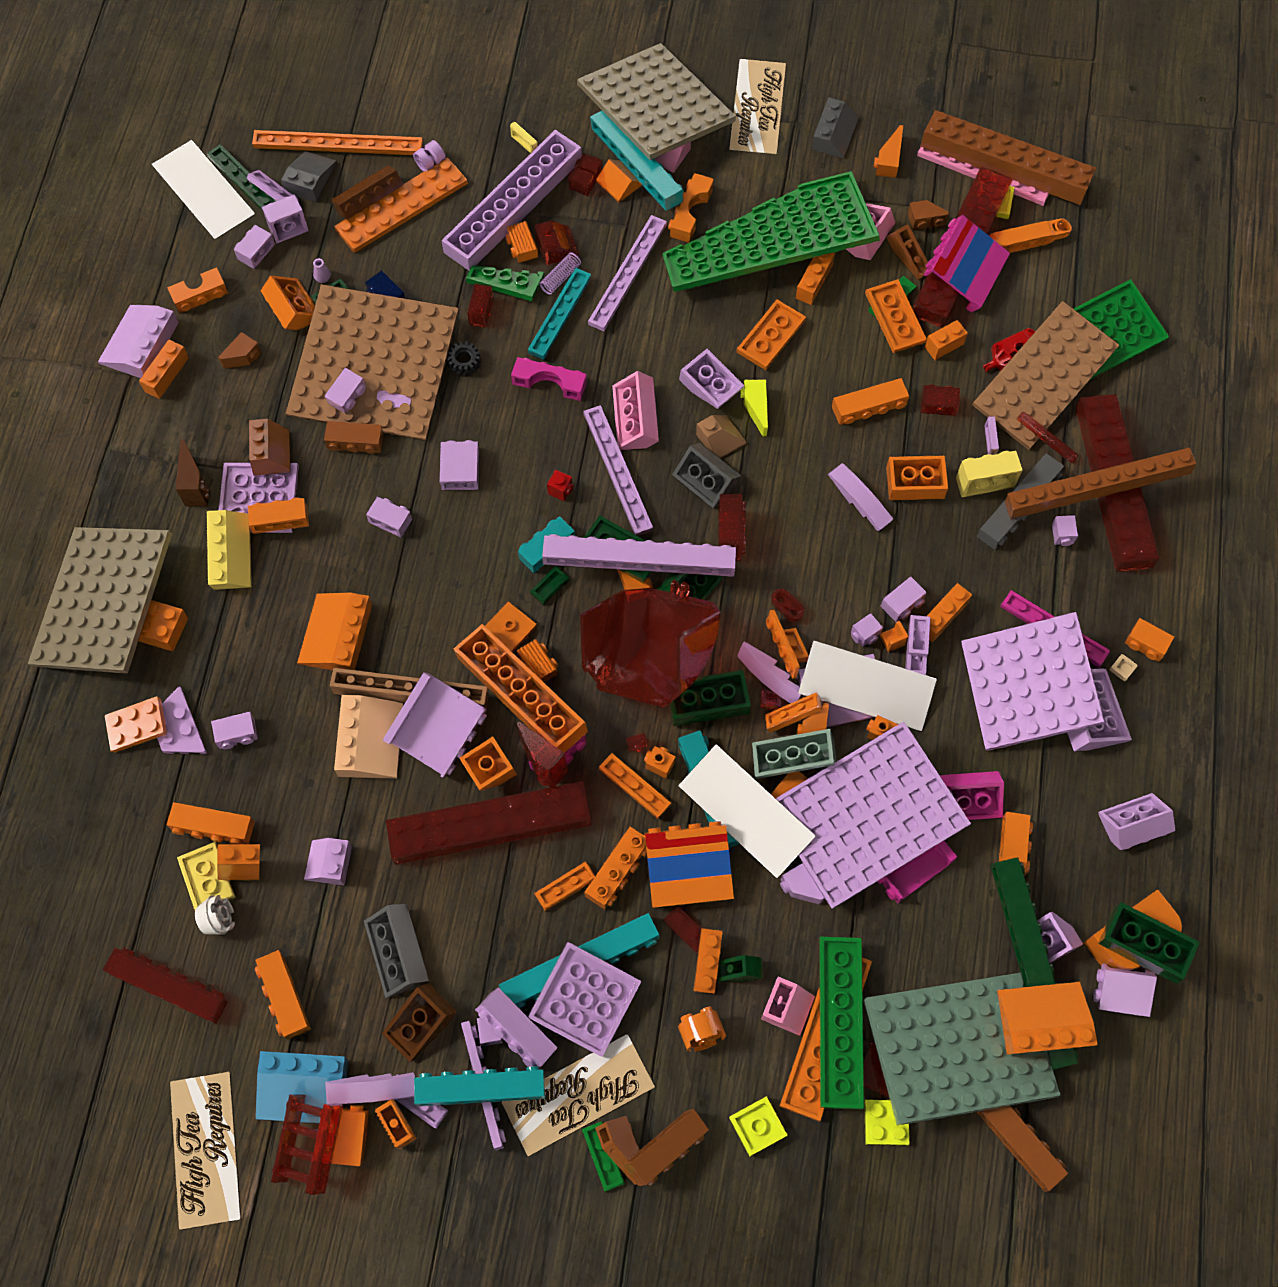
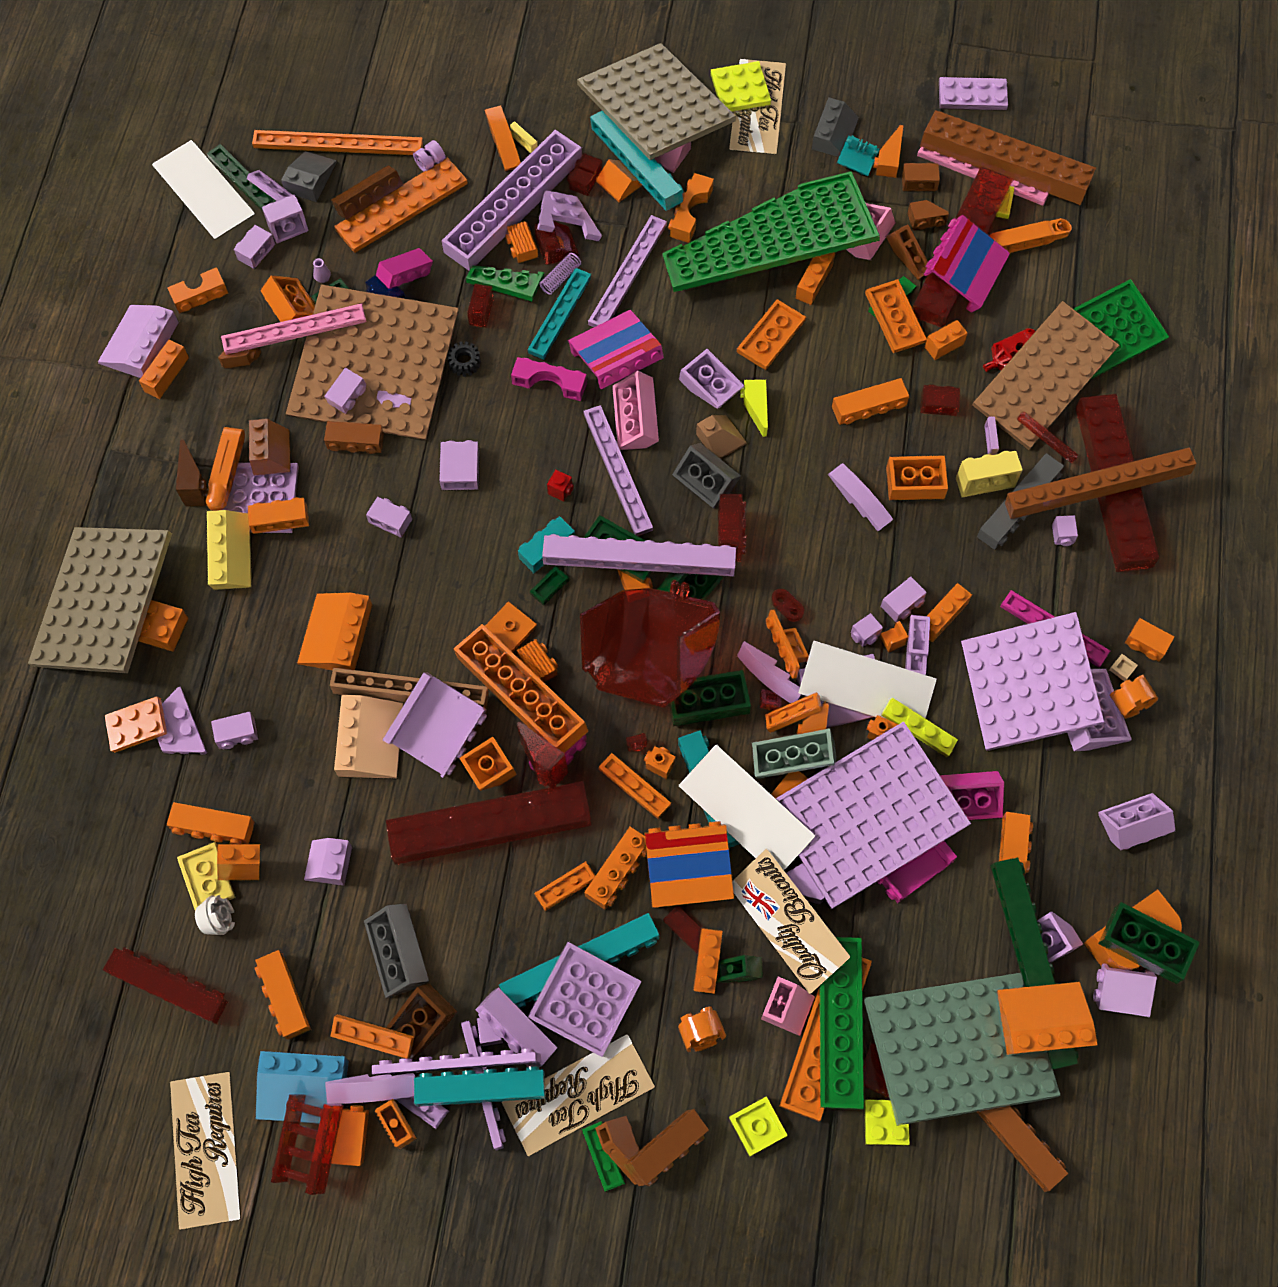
none -> orange piece [206,427,245,511]
none -> bright pink tile [221,304,367,355]
none -> orange plate [331,1014,414,1059]
none -> lavender plate [372,1049,541,1075]
none -> dark pink brick [376,248,433,289]
none -> orange slope [485,105,521,171]
none -> lavender wing [537,191,602,241]
none -> dark pink panel [568,310,664,389]
none -> neon yellow plate [711,61,771,112]
none -> sticker [732,849,850,994]
none -> teal hinge [837,135,879,176]
none -> neon yellow plate [881,698,958,757]
none -> dark orange brick [902,163,940,191]
none -> lavender plate [939,77,1008,110]
none -> orange brick [1109,675,1158,719]

